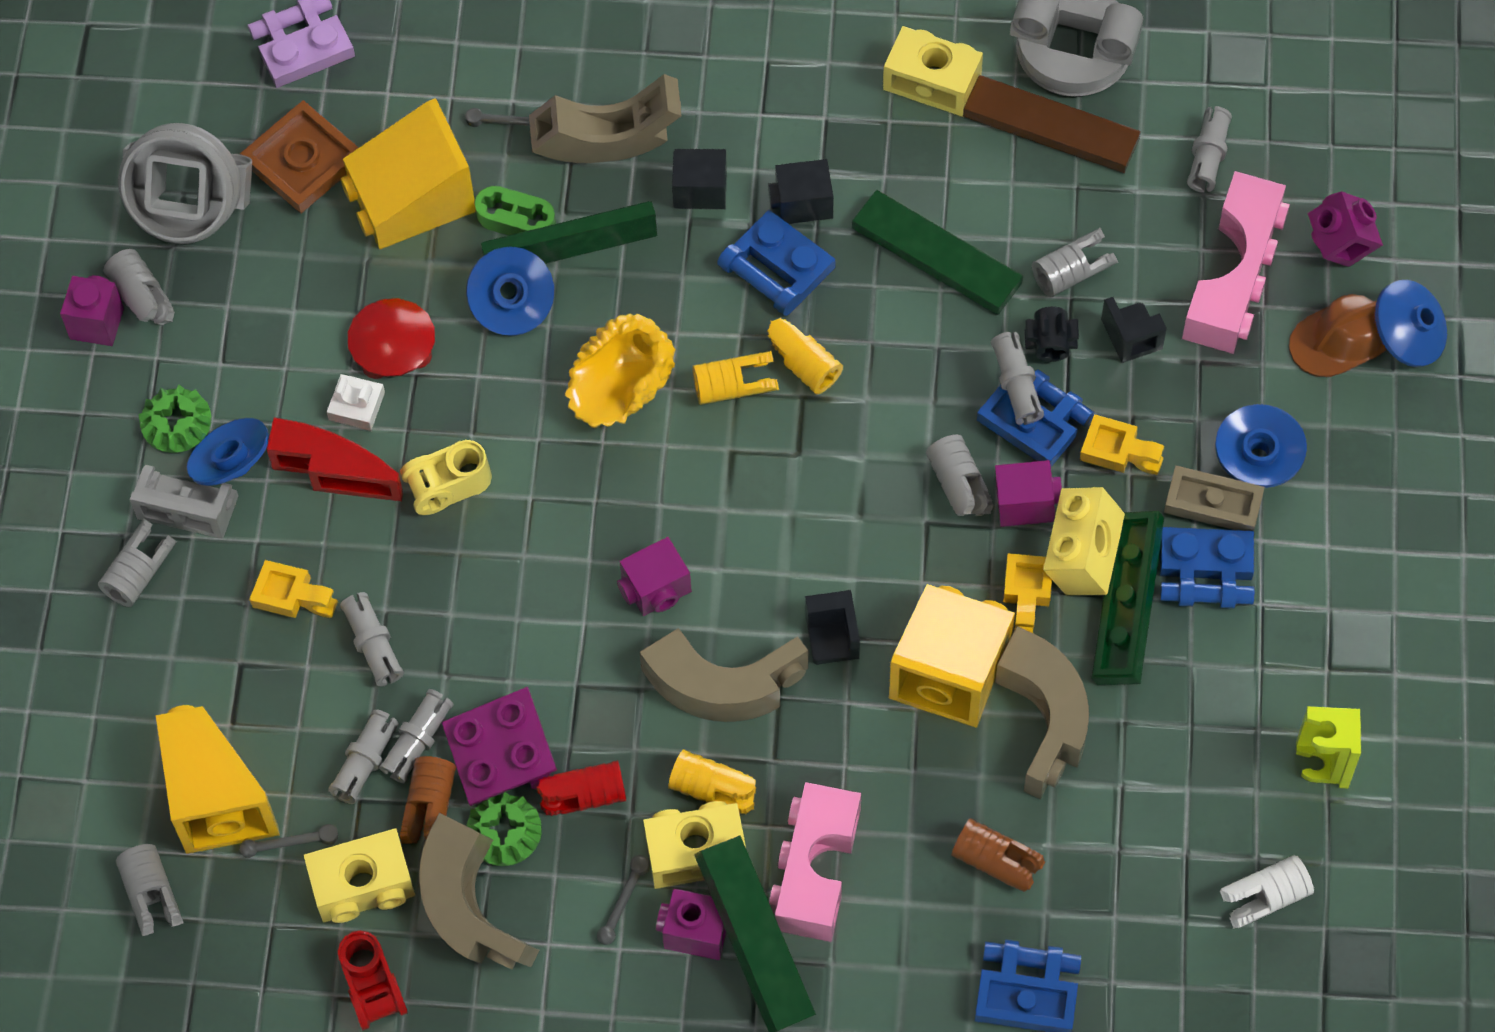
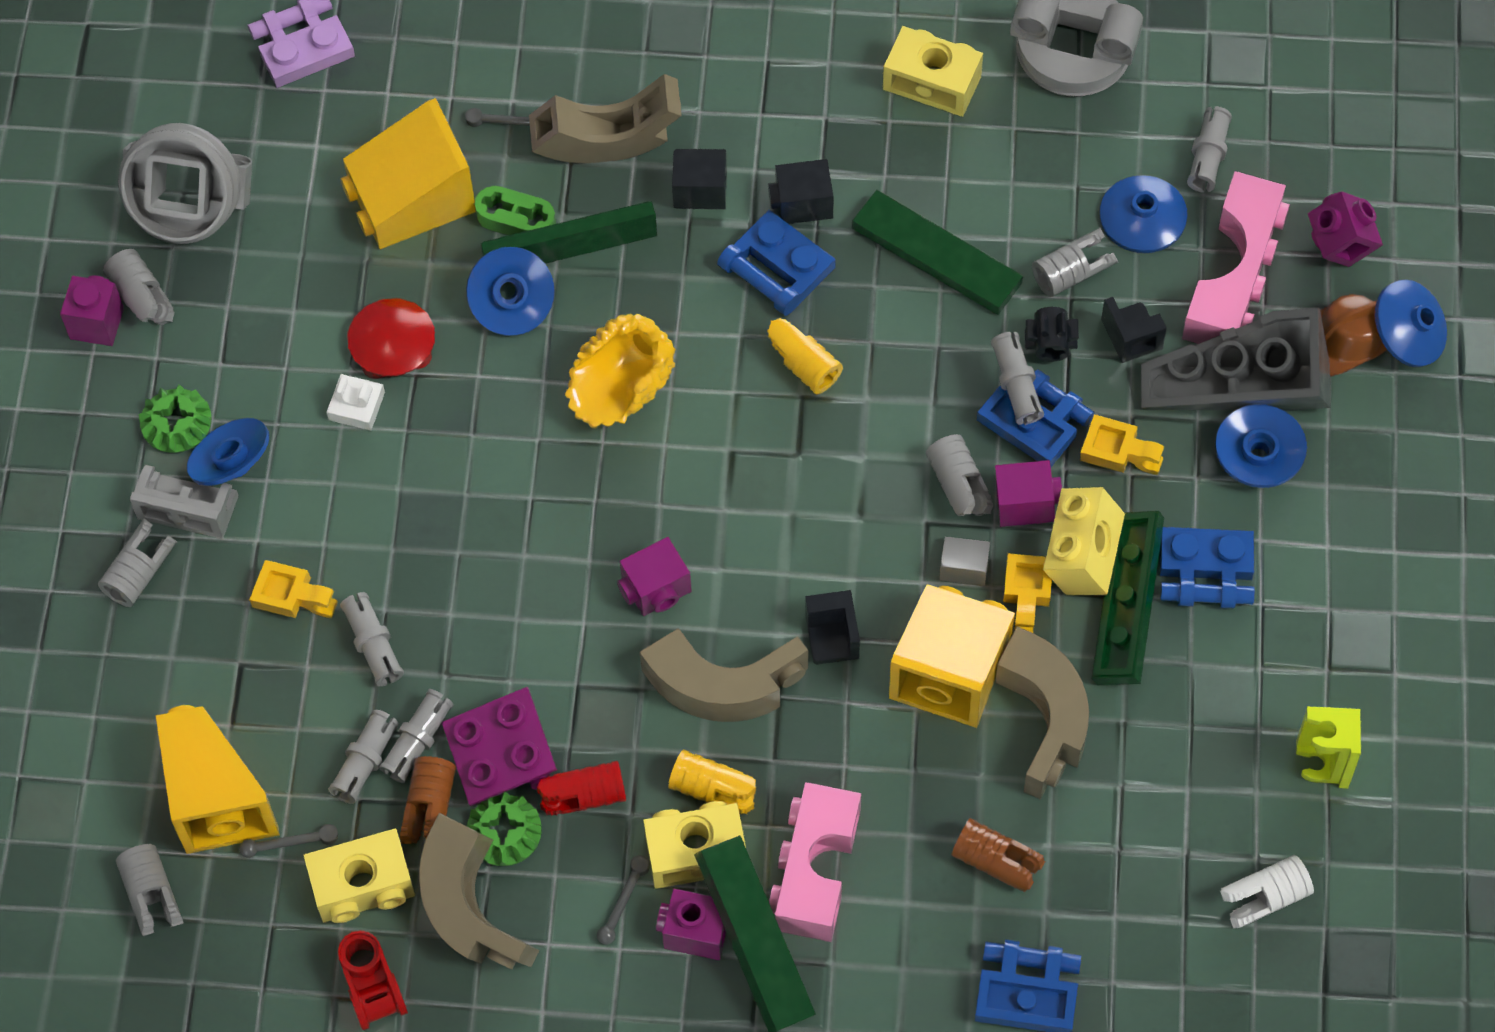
dark orange plate [240,100,359,214] -> none
red slope [267,417,404,502] -> none
light yellow piece [400,440,492,515] -> none
yellow hinge [692,351,779,405] -> none
reddish brown tile [963,75,1141,174] -> none
dark tan plate [1164,465,1265,531] -> none
none -> light grey slope [939,536,990,586]
none -> blue dish [1100,175,1187,253]
none -> dark grey wedge [1141,308,1331,411]

